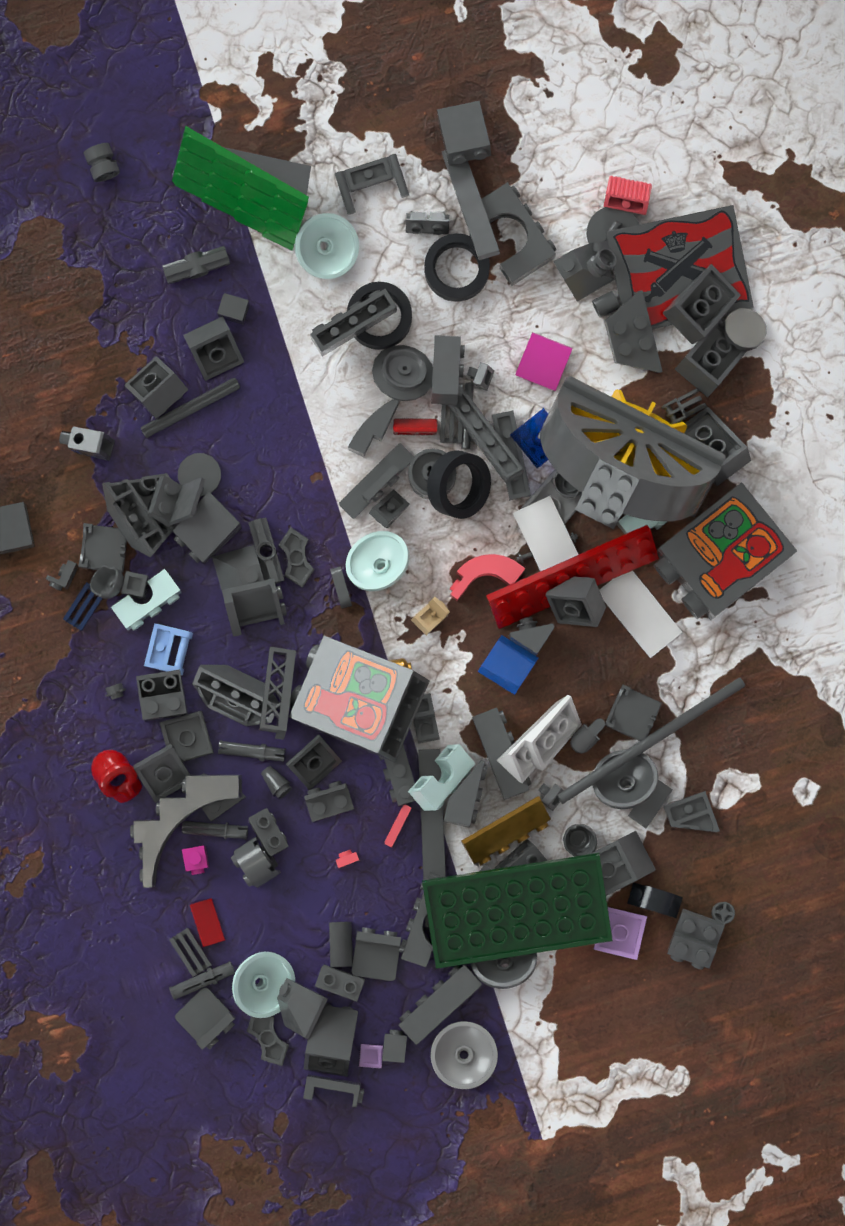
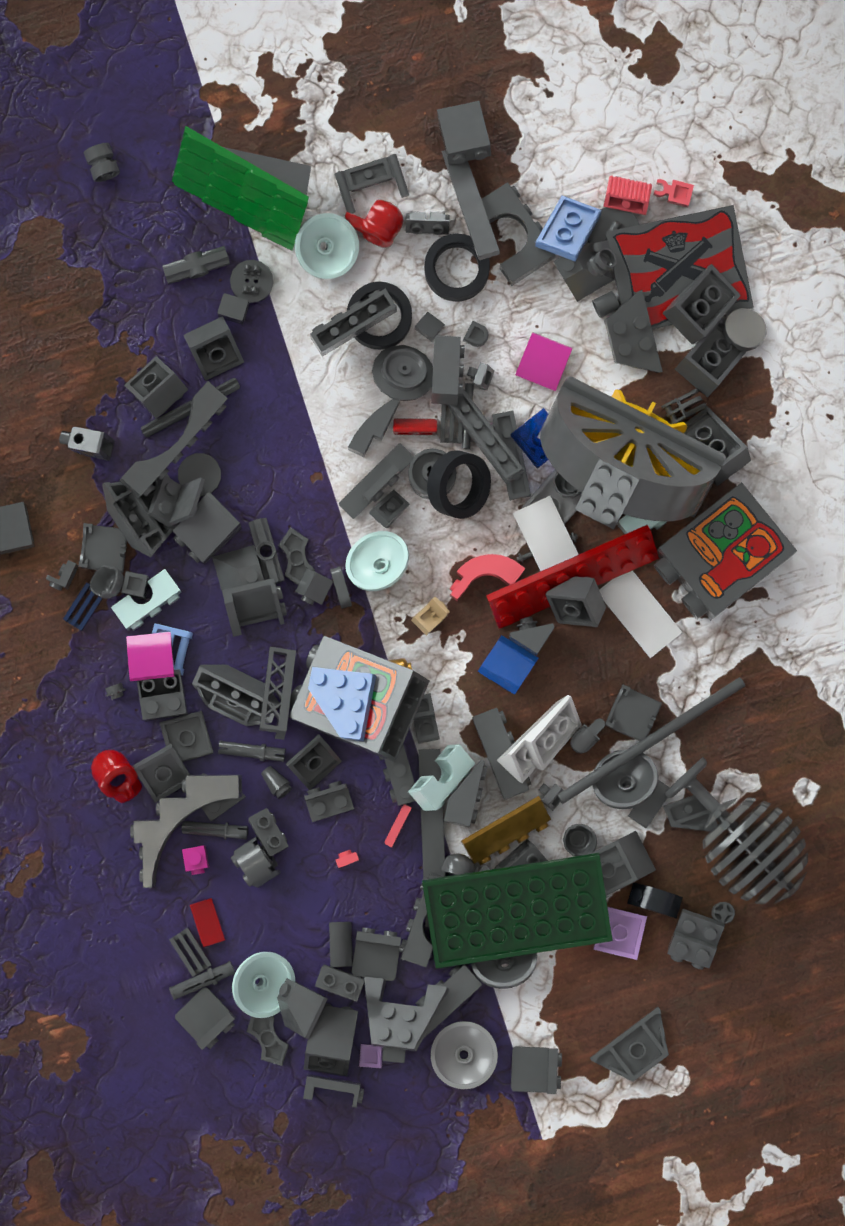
none -> dark grey arch [119,381,228,498]
none -> dark pink slope [127,632,174,681]
none -> dark grey plate [230,260,273,303]
none -> dark grey brick [295,569,333,605]
none -> plate [308,667,376,741]
none -> red piece [345,200,404,248]
none -> wing [364,977,449,1051]
none -> dark grey slope [415,312,445,342]
none -> dark grey hair [442,853,475,875]
none -> dark grey tile [463,321,489,347]
none -> dark grey bracket [511,1046,562,1094]
none -> medium blue tile [535,196,602,261]
none -> dark grey wing [590,1007,669,1082]
none -> coral plate [653,179,694,207]
none -> dark grey plant [664,757,808,904]

